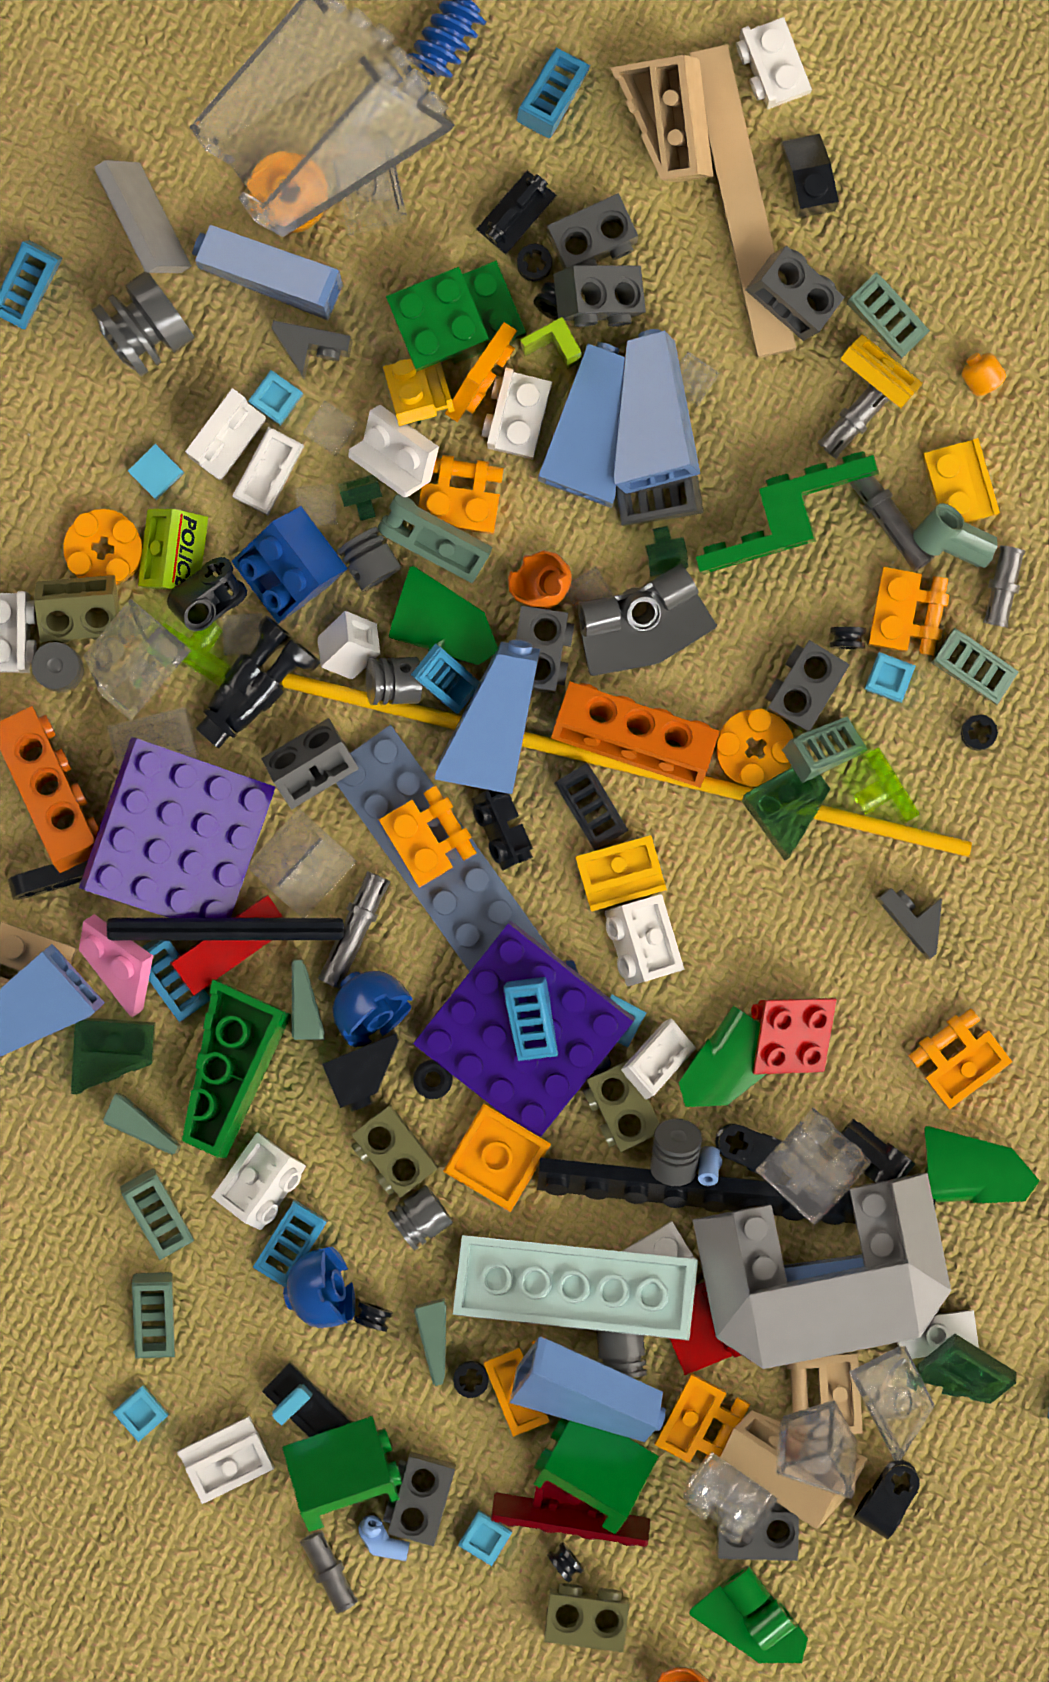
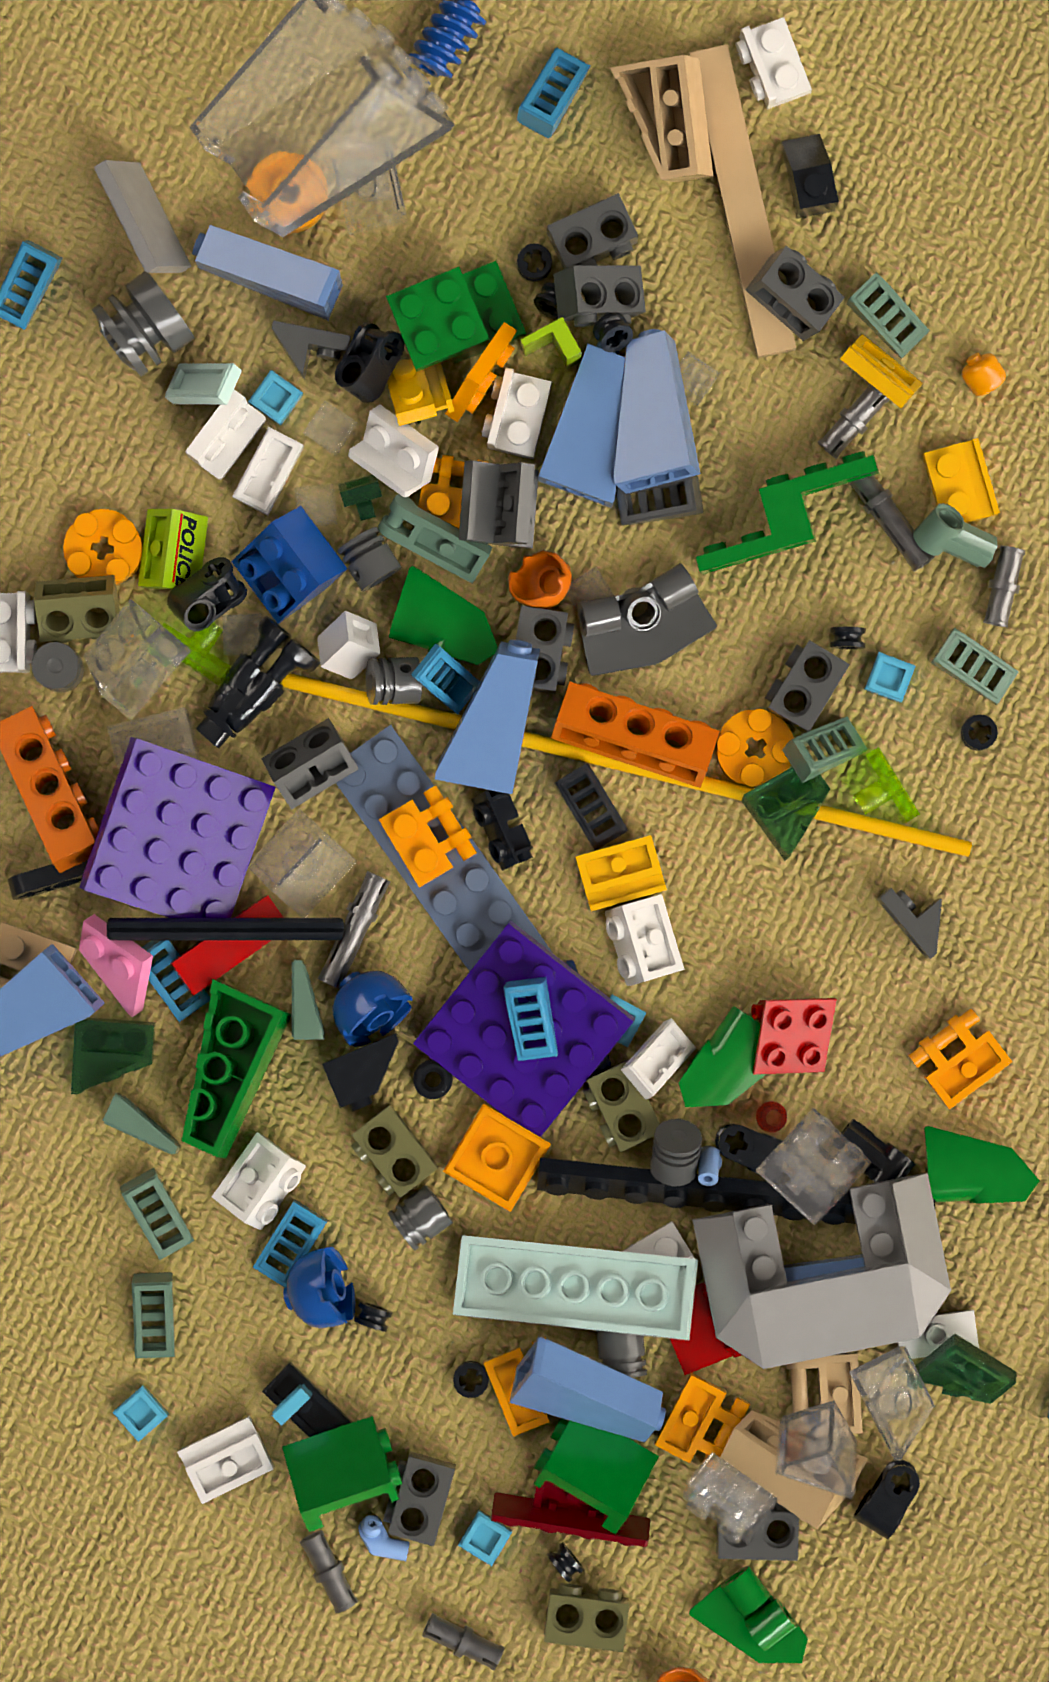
medium azure tile [128,444,184,500] -> none
sand green slope [414,1298,446,1386] -> none
black hinge [476,170,557,255] -> none
clear green tile [645,526,688,577] -> none
light orange plate [868,567,950,657] -> none
none -> light aqua tile [165,363,242,405]
none -> black piece [335,322,405,403]
none -> flat silver pin [422,1613,505,1671]
none -> dark grey bracket [459,460,539,549]
none -> black bush [593,312,633,352]
none -> clear red pin [756,1101,787,1133]

